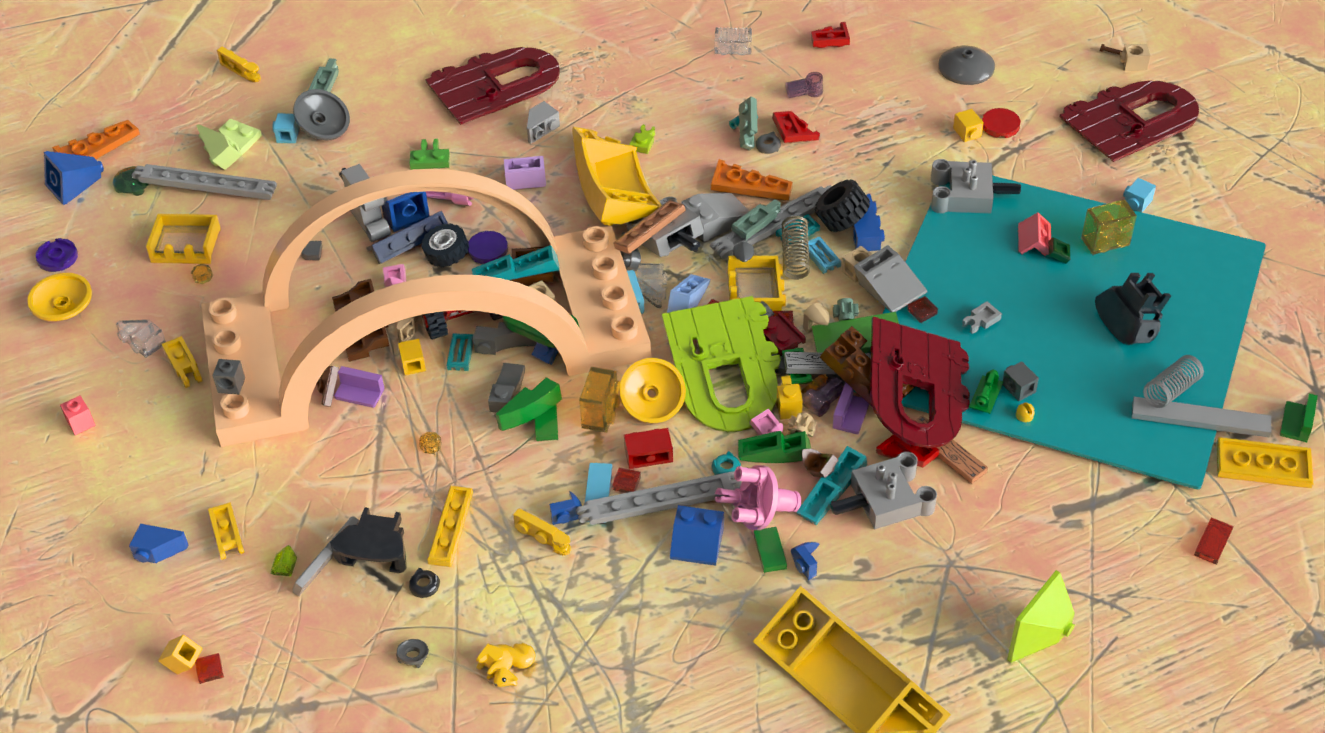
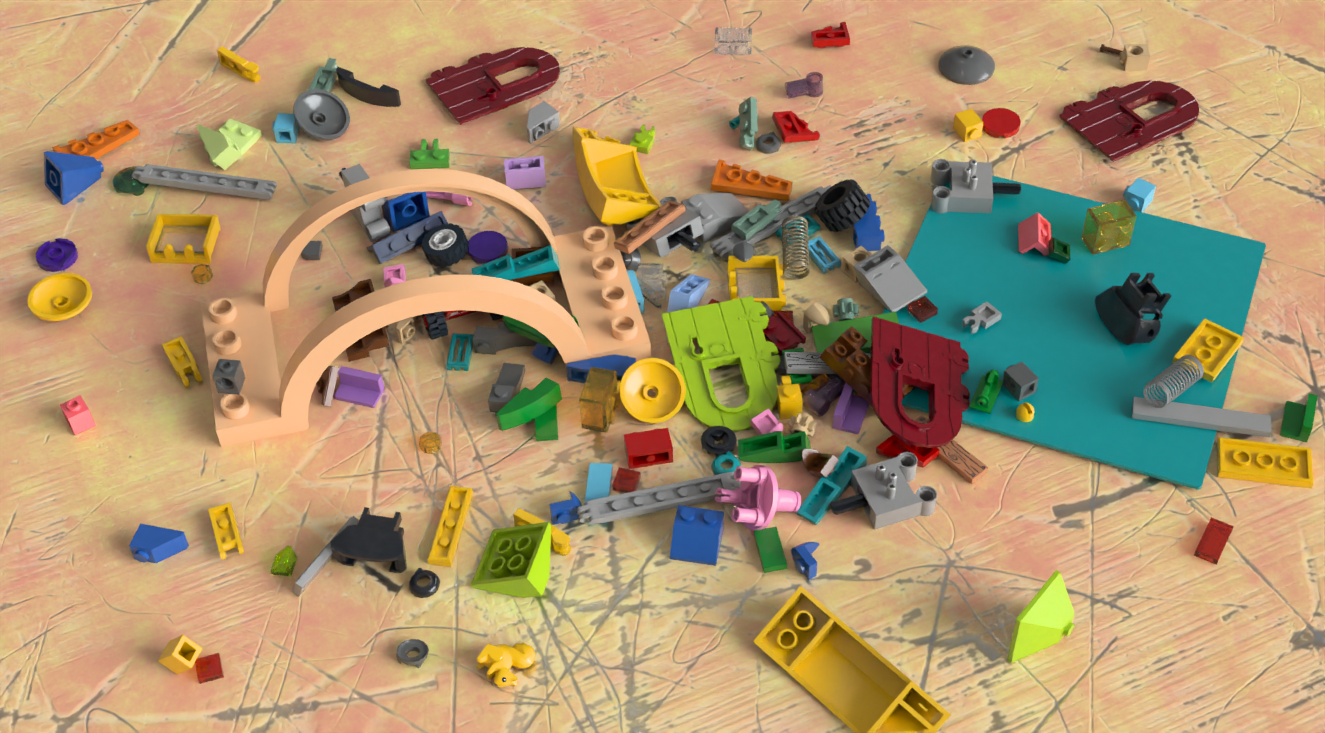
clear slope [116,319,166,358] -> none
yellow brick [398,339,426,375] -> none
none -> black slope [336,67,401,107]
none -> lime slope [470,522,551,598]
none -> blue slope [566,354,636,390]
none -> black gear [701,426,737,457]
none -> yellow plate [1172,318,1244,382]

